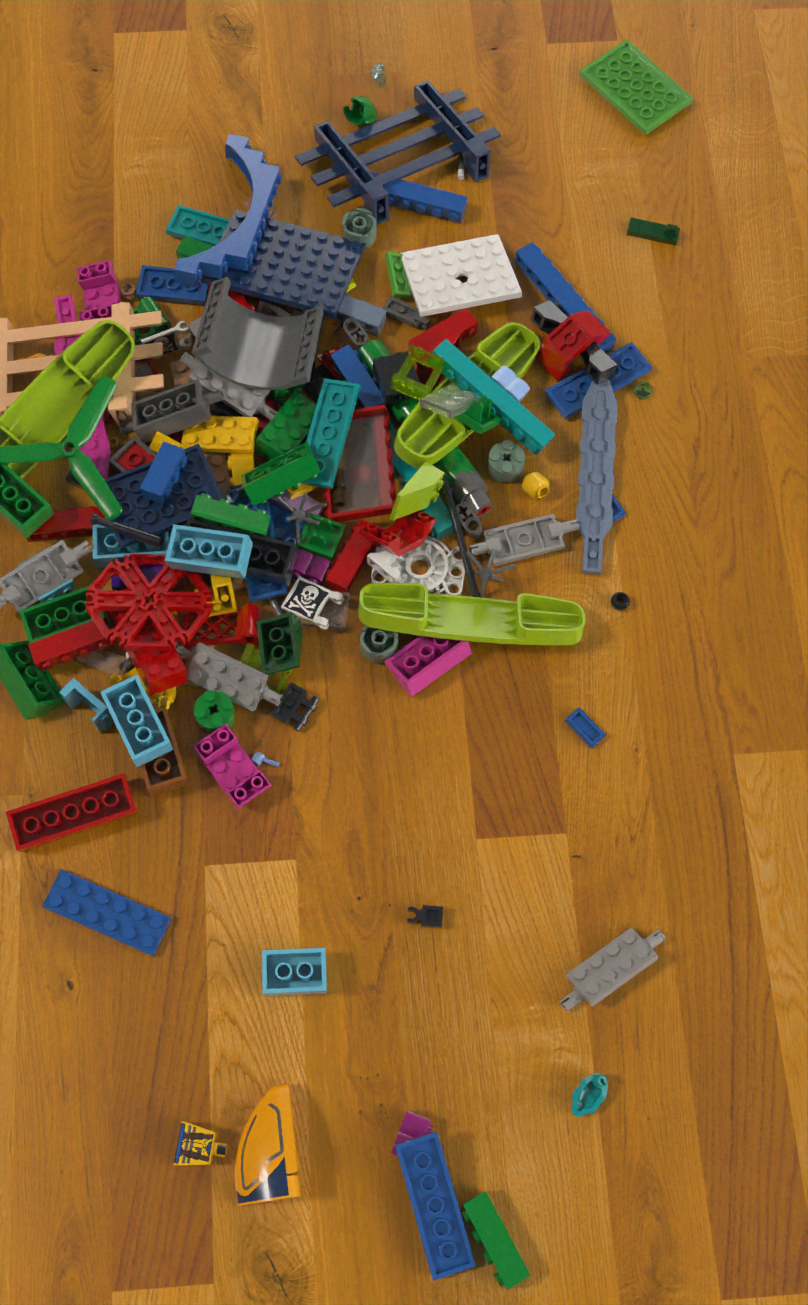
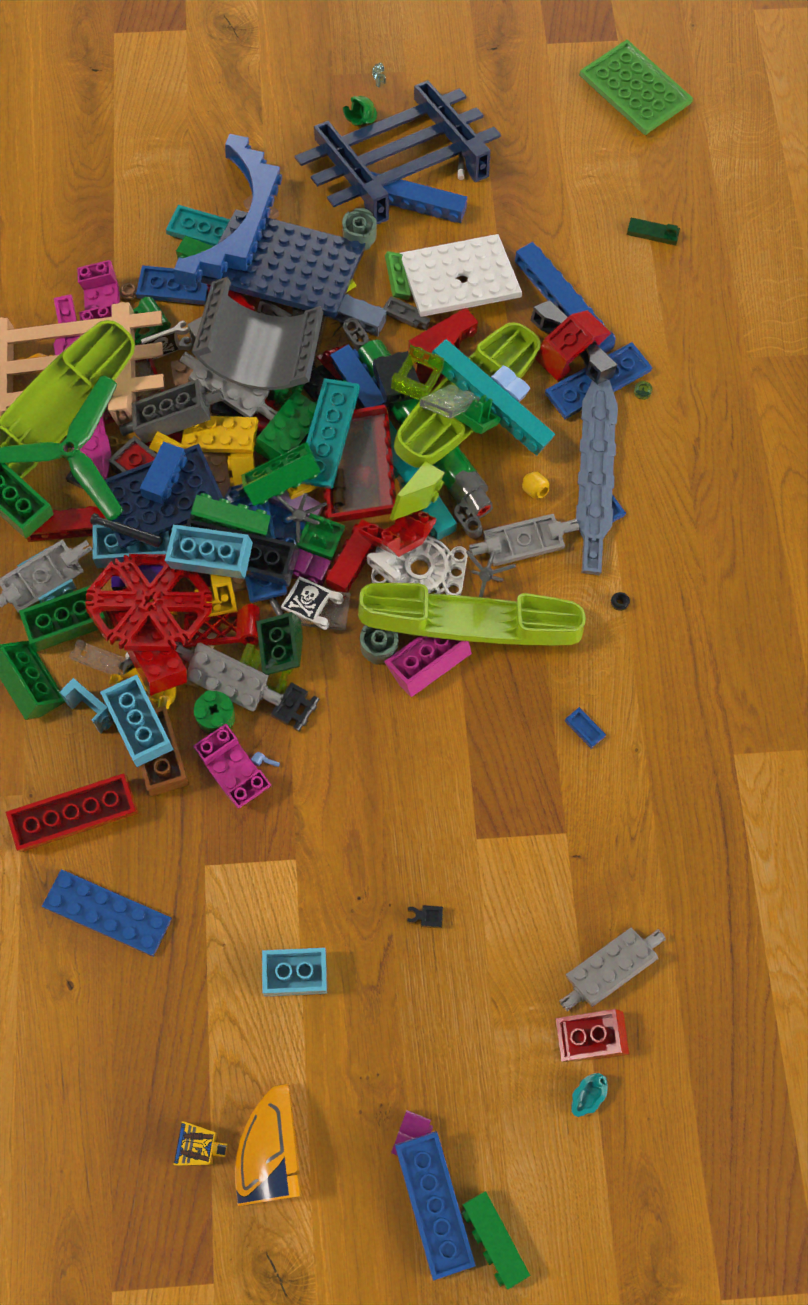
red brick [28,617,111,671] -> none
black bar [442,478,480,597] -> none
sand green brick [487,440,526,484] -> none
none -> red slope [556,1009,629,1062]

